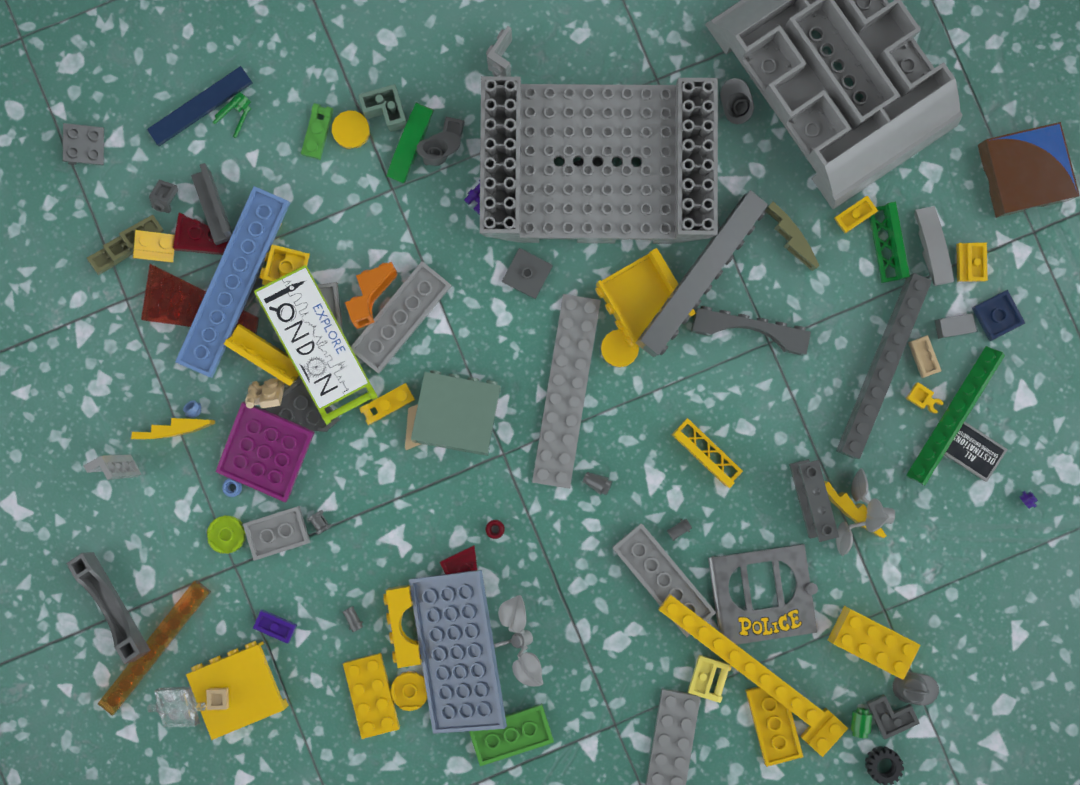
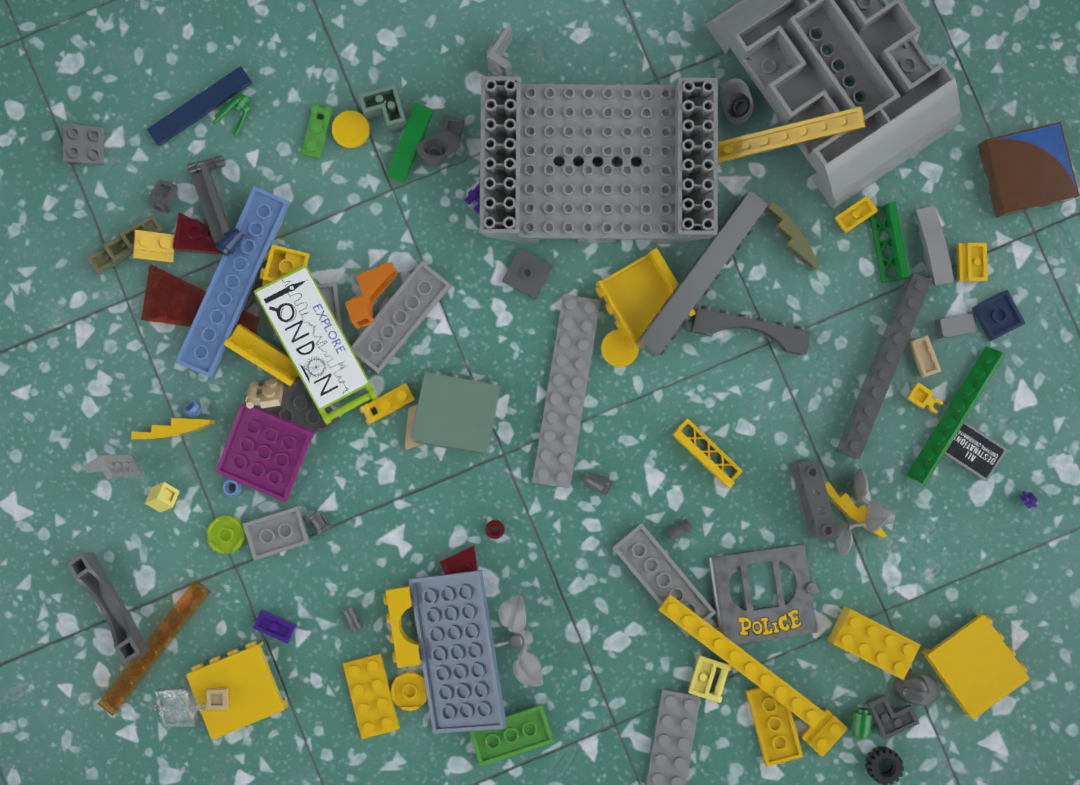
none -> light yellow panel [145,482,180,512]
none -> dark grey axle [187,156,226,175]
none -> dark blue cone [216,228,244,257]
none -> yellow plate [718,107,865,163]
none -> yellow panel [921,612,1030,720]

